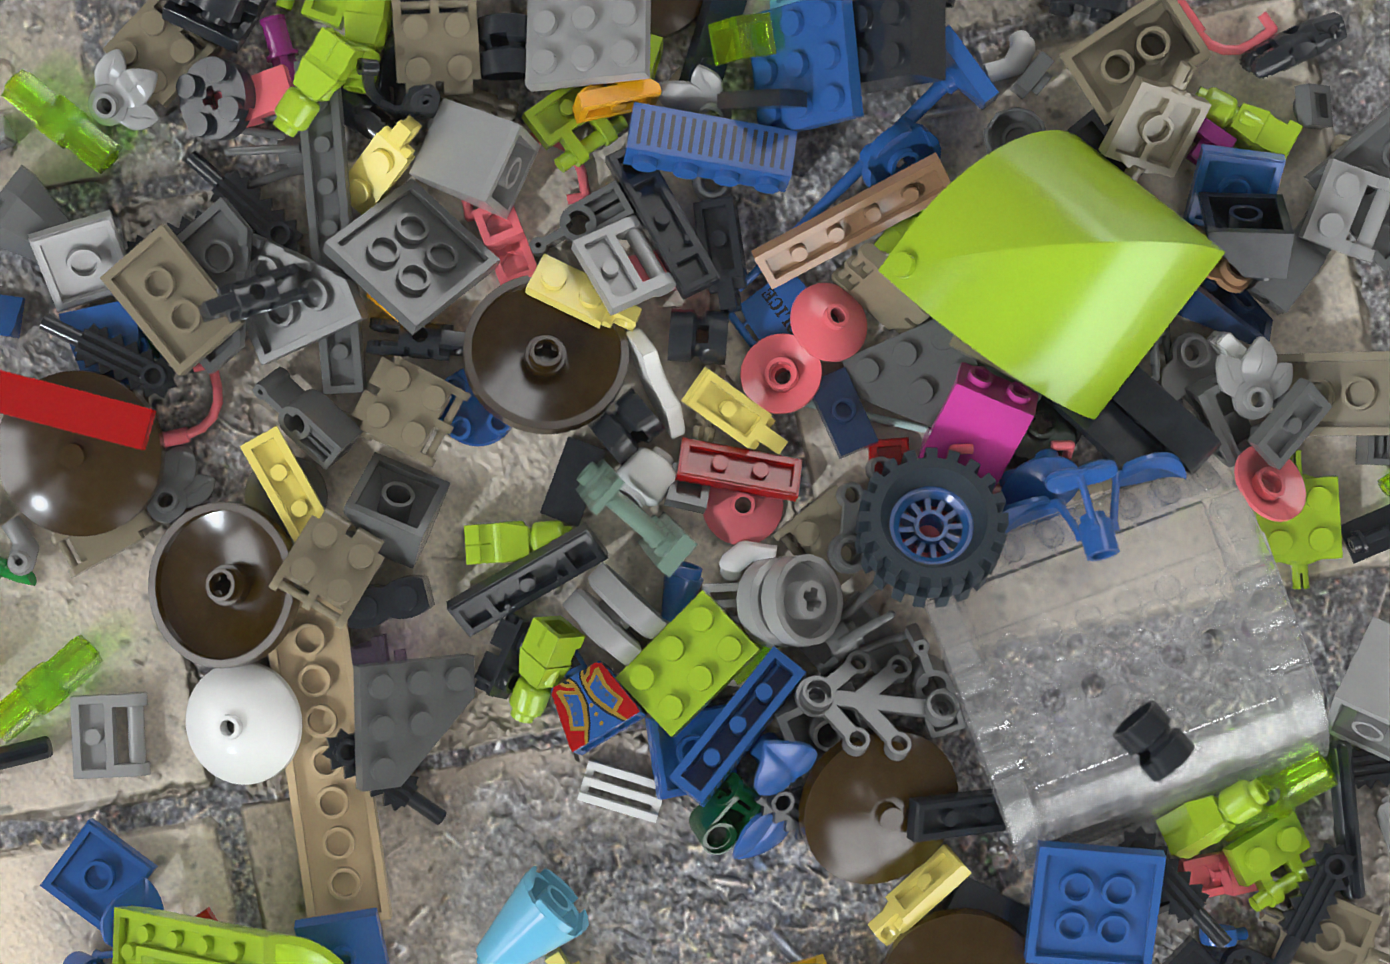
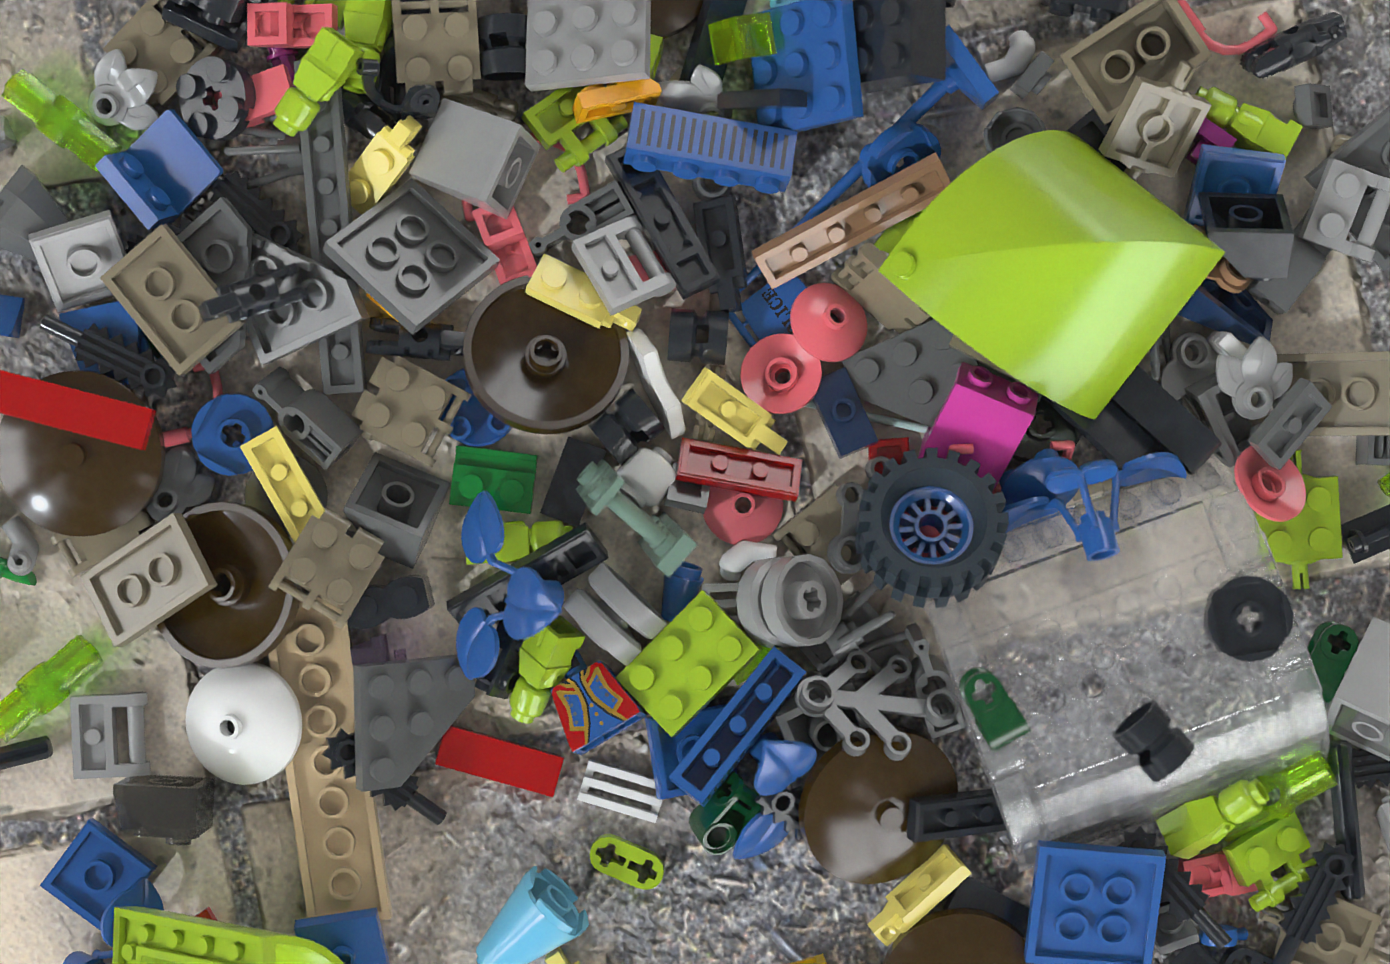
none -> plate [80,513,217,647]
none -> bracket [95,109,224,230]
none -> clear smoke slope [113,774,215,845]
none -> blue plate [191,393,274,476]
none -> coral slope [247,2,338,48]
none -> red tile [435,725,565,797]
none -> green plate [449,445,538,514]
none -> blue plant [456,490,564,680]
none -> lime beam [589,834,664,890]
none -> dark green piece [959,667,1031,753]
none -> dark grey plate [1155,911,1199,955]
none -> black plate [1203,575,1293,662]
none -> dark green piece [1289,621,1358,703]

